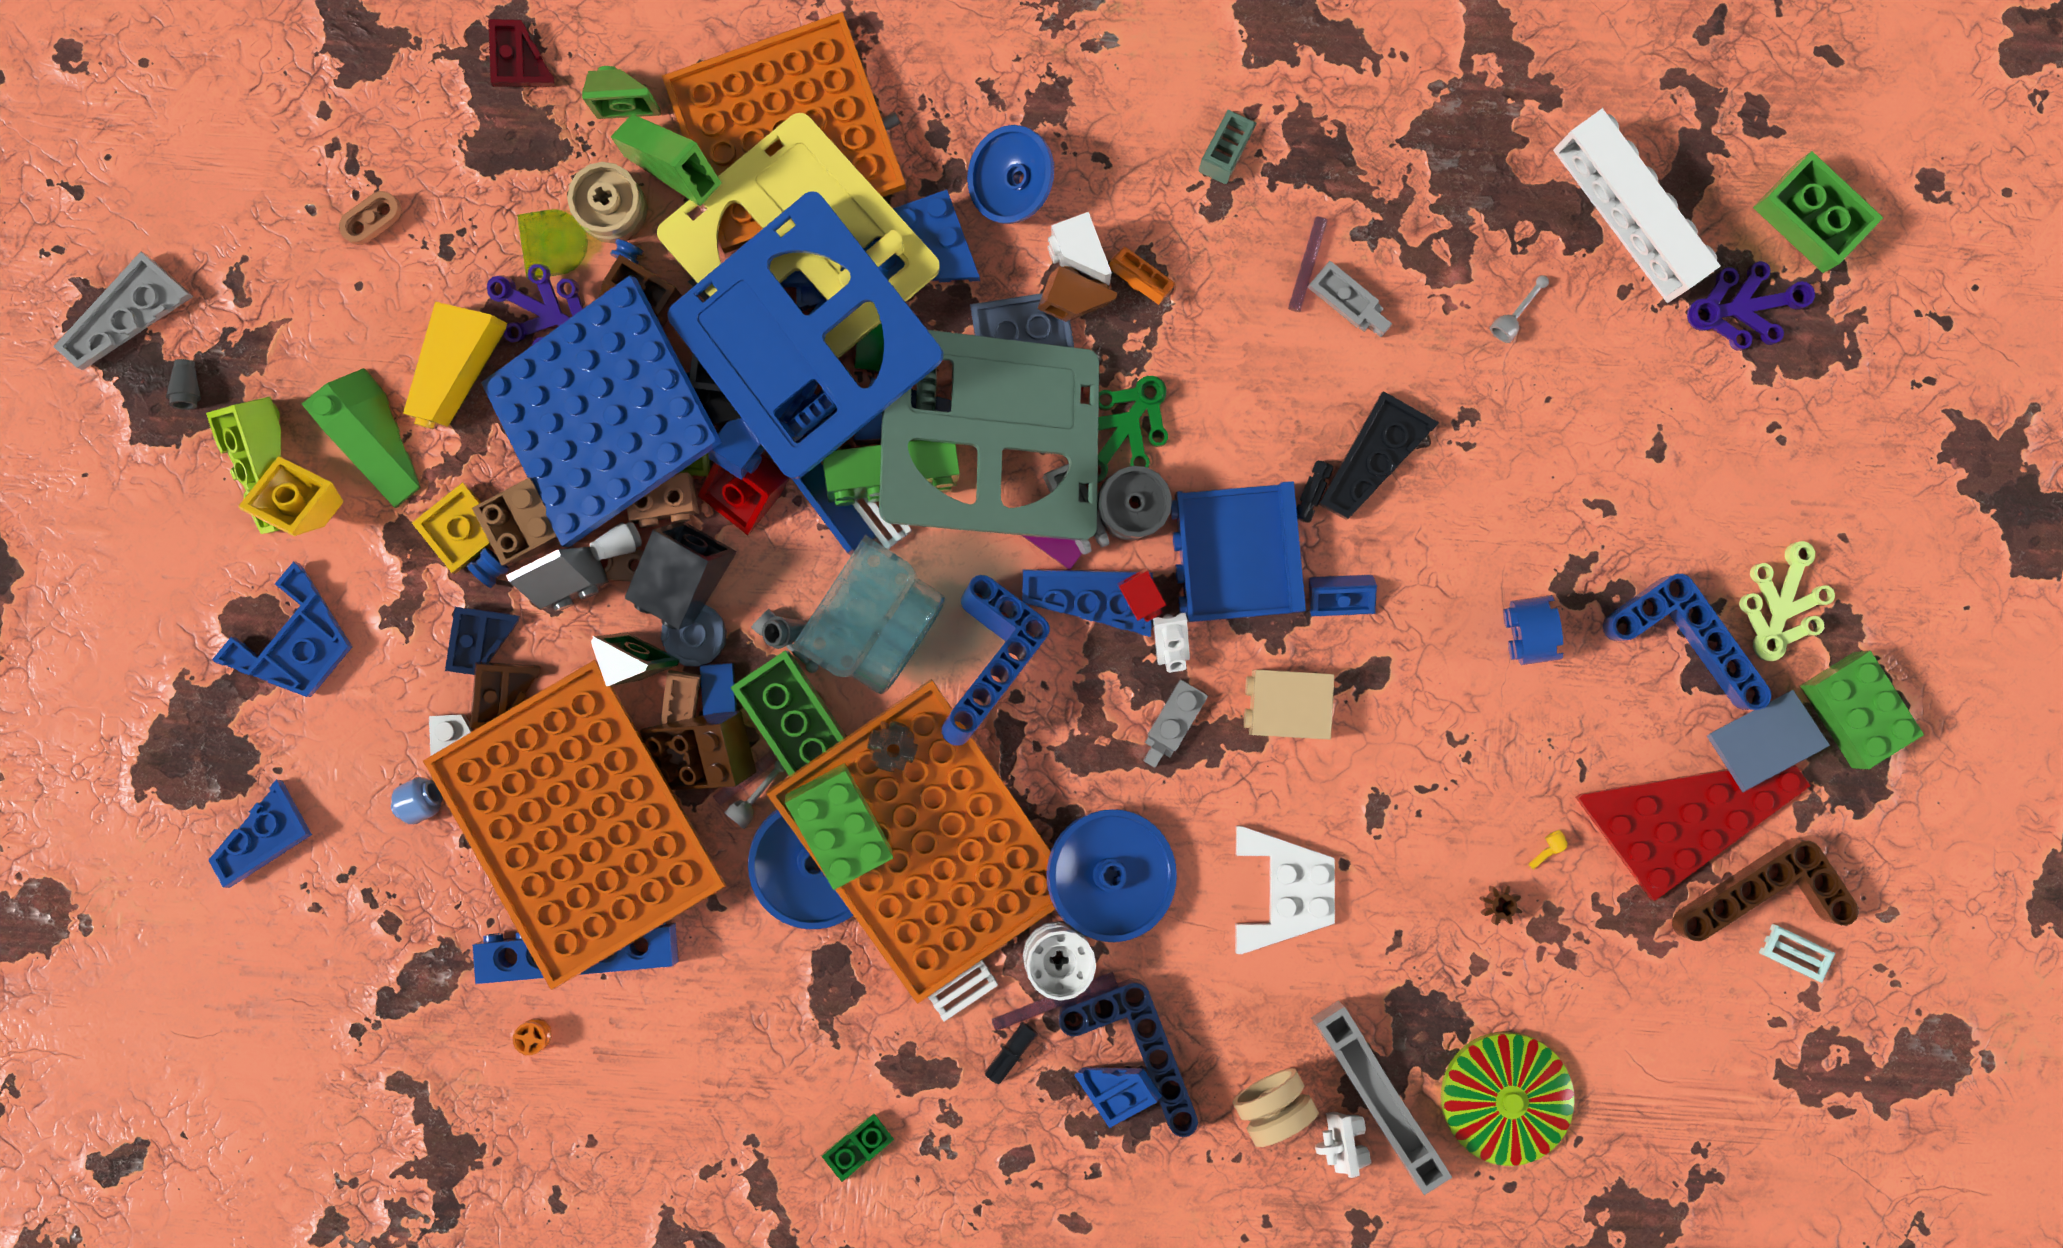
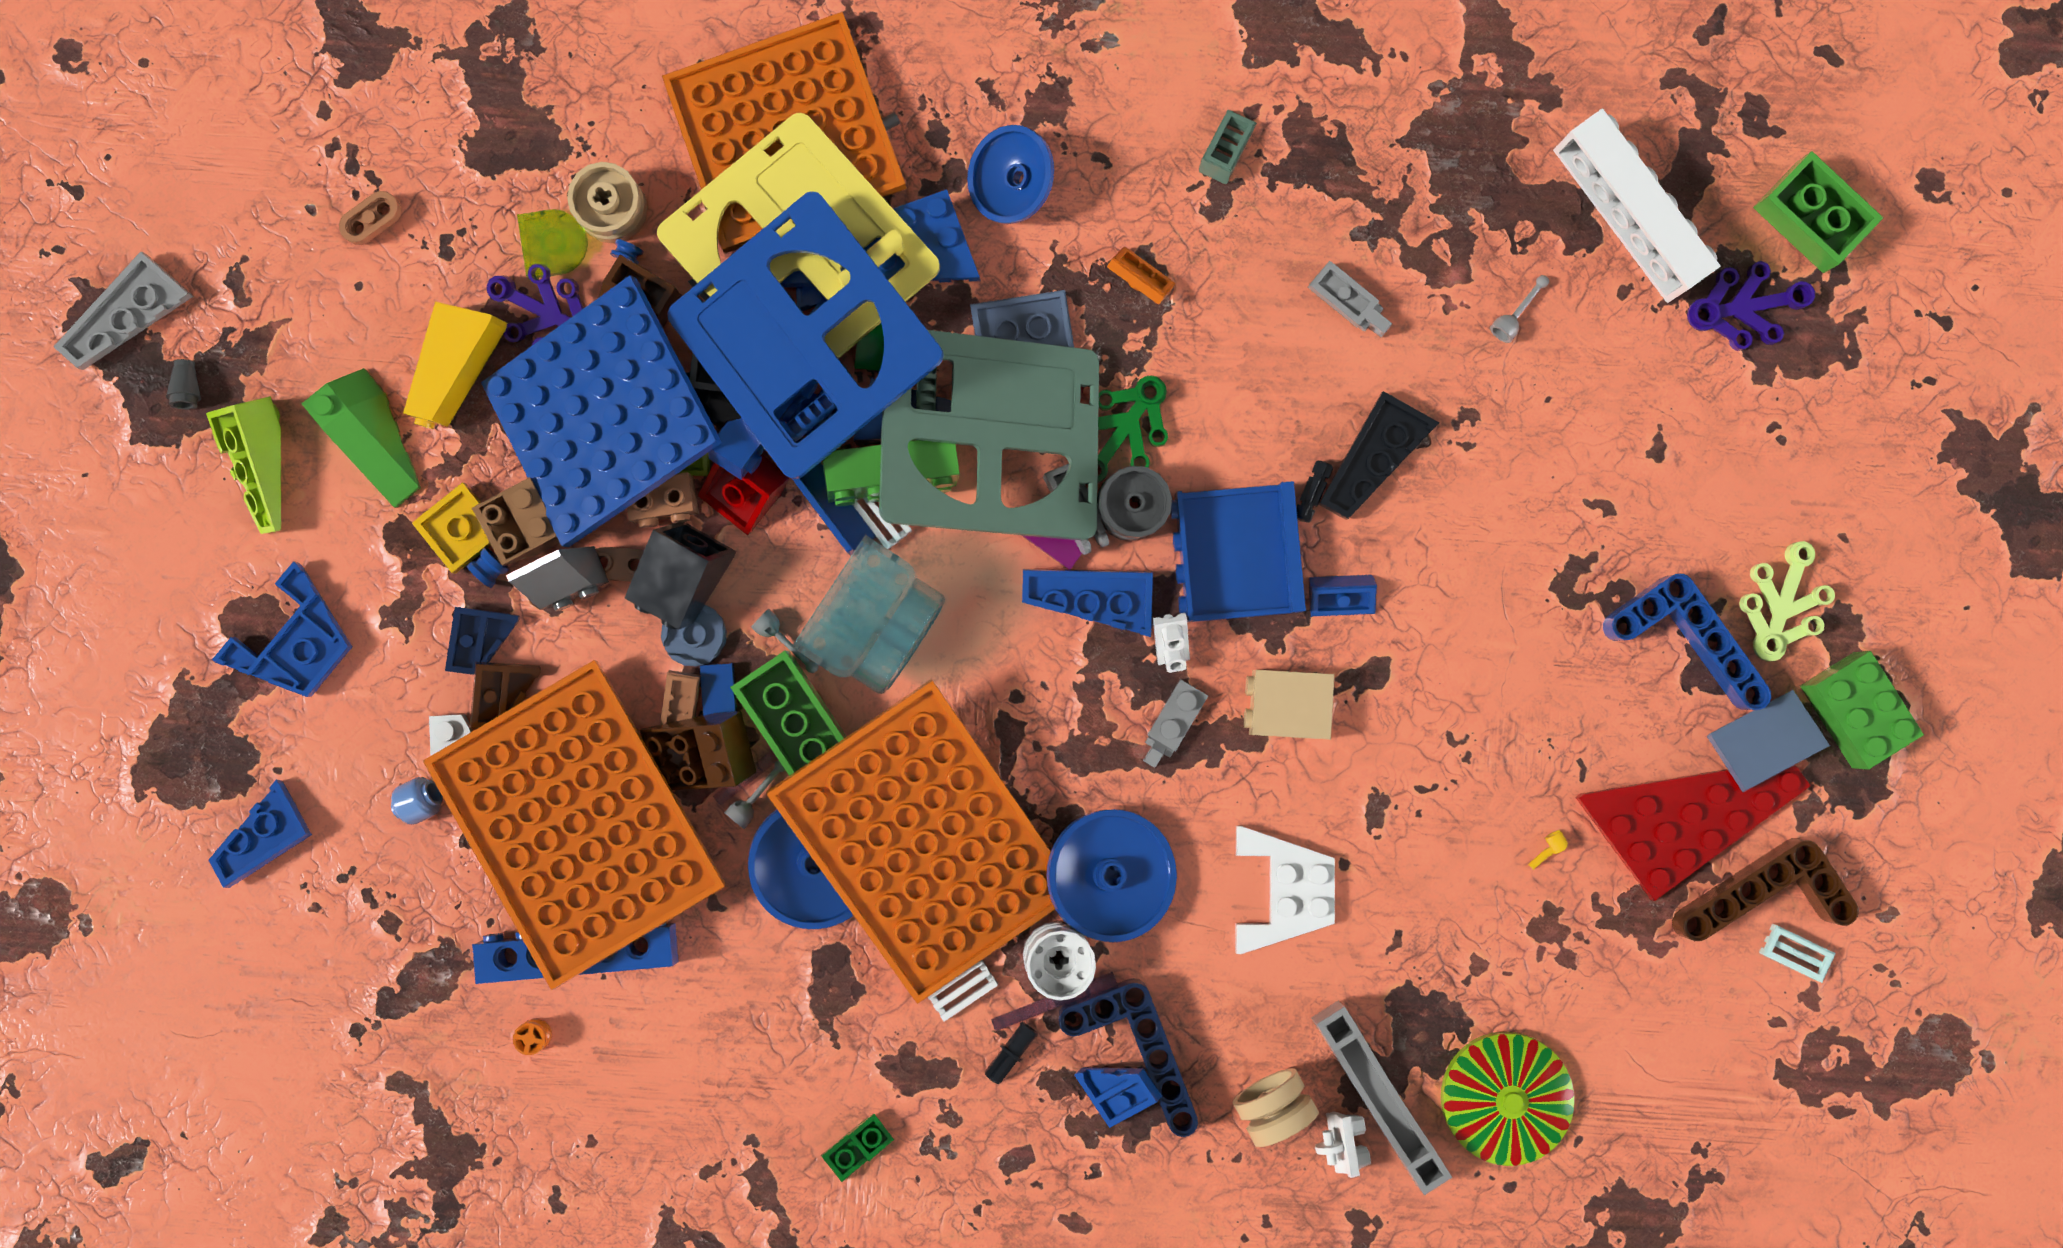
yellow slope [238,456,344,536] -> none
dark red wing [488,19,555,87] -> none
bright green slope [582,66,661,119] -> none
white cone [589,522,642,561] -> none
slope [591,632,680,686] -> none
bright green slope [611,114,721,206] -> none
dark grey cone [762,616,809,649] -> none
bright green brick [785,763,893,890] -> none
clear smoke brick [867,721,918,772] -> none
blue beam [942,575,1050,746] -> none
dark orange slope [1037,266,1118,322] -> none
white slope [1047,212,1112,286] -> none
red brick [1117,568,1166,622] -> none
bar [1288,216,1328,312] -> none
reddish brown gear [1479,885,1522,926] -> none
blue brick [1503,595,1563,665] -> none

